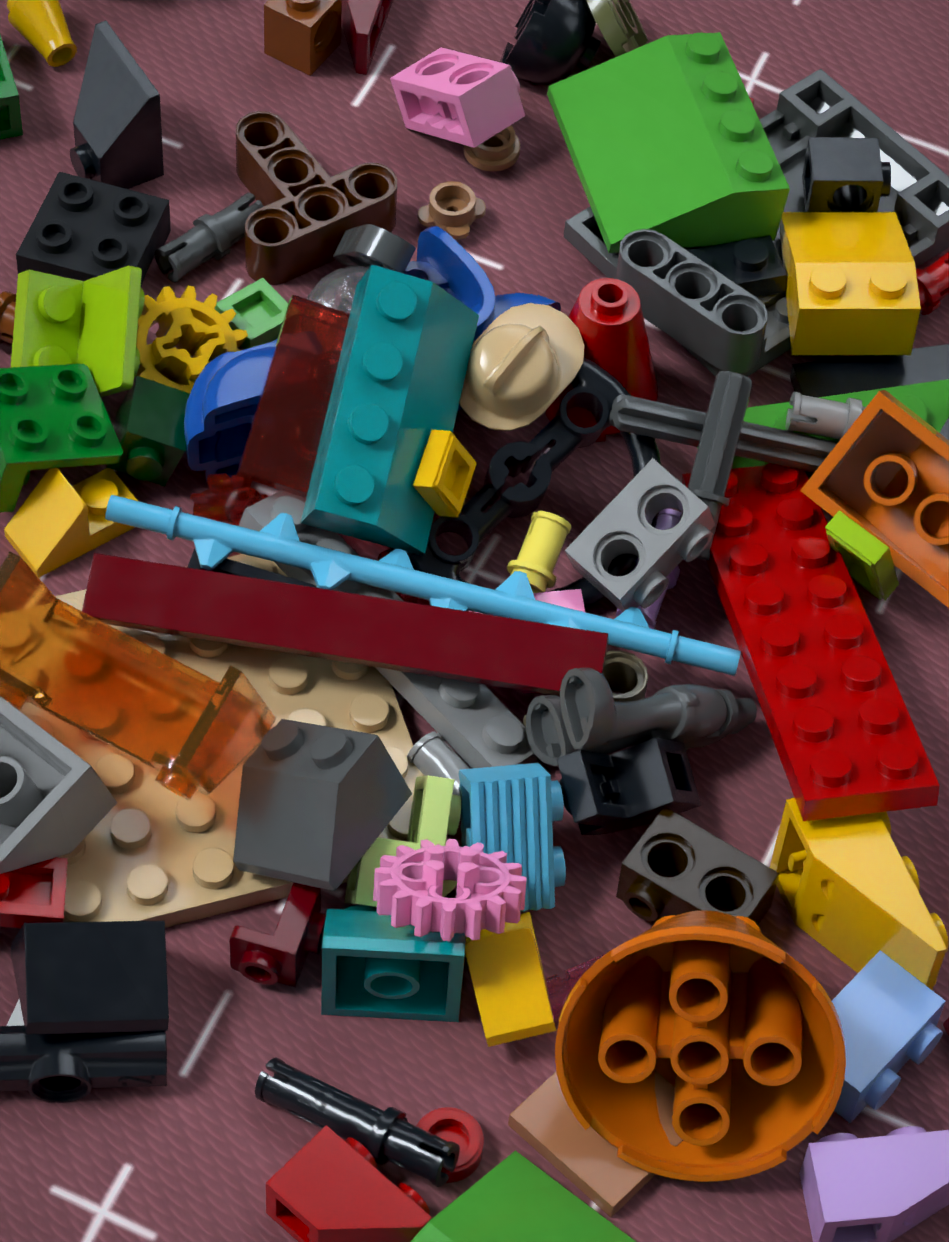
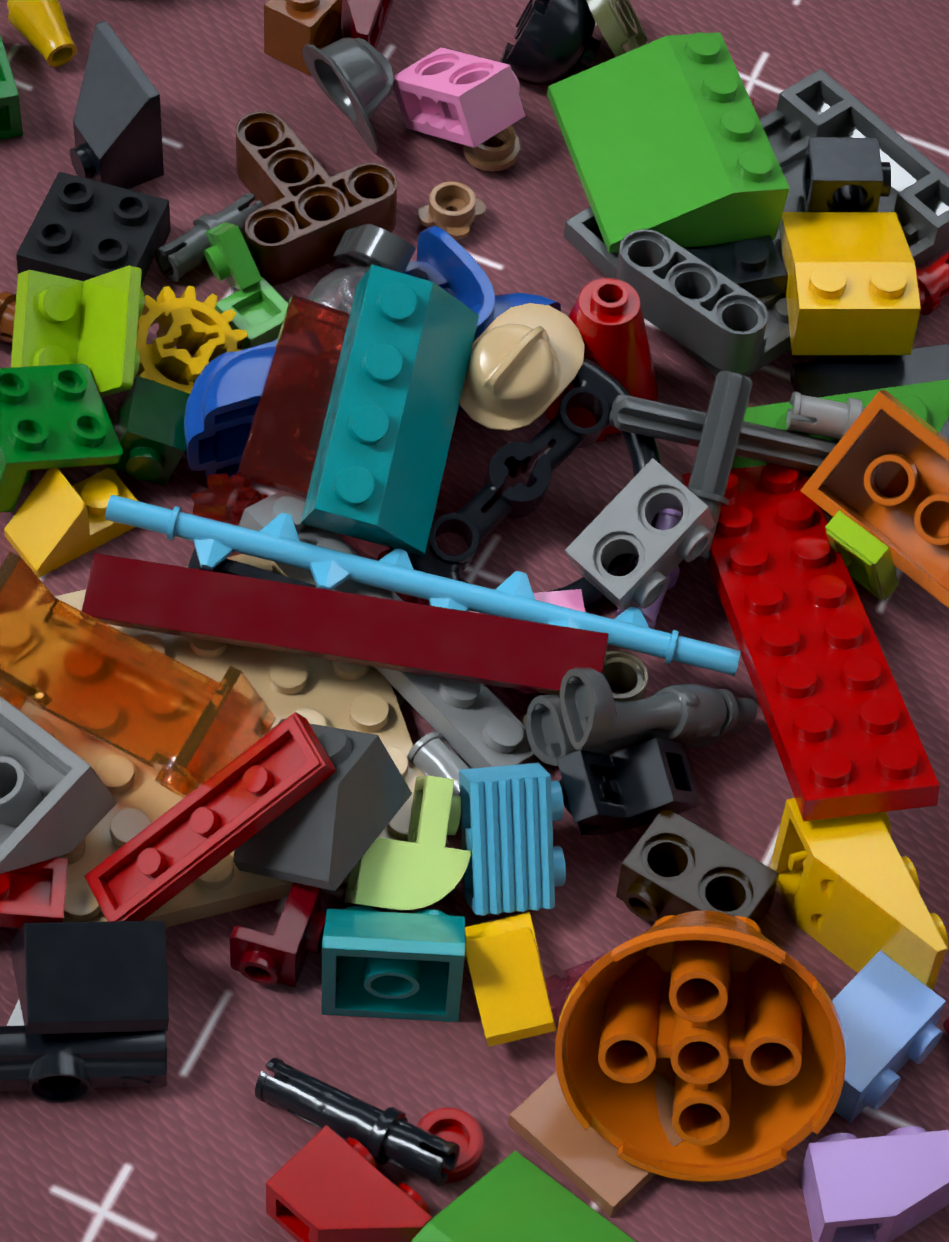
bright pink gear [373,839,527,941] -> none
yellow tile [413,429,477,518] -> none
light yellow pin [507,511,571,593] -> none
none -> red tile [84,712,337,922]
none -> bright green plate [204,222,262,290]
none -> dark grey piece [302,37,394,153]

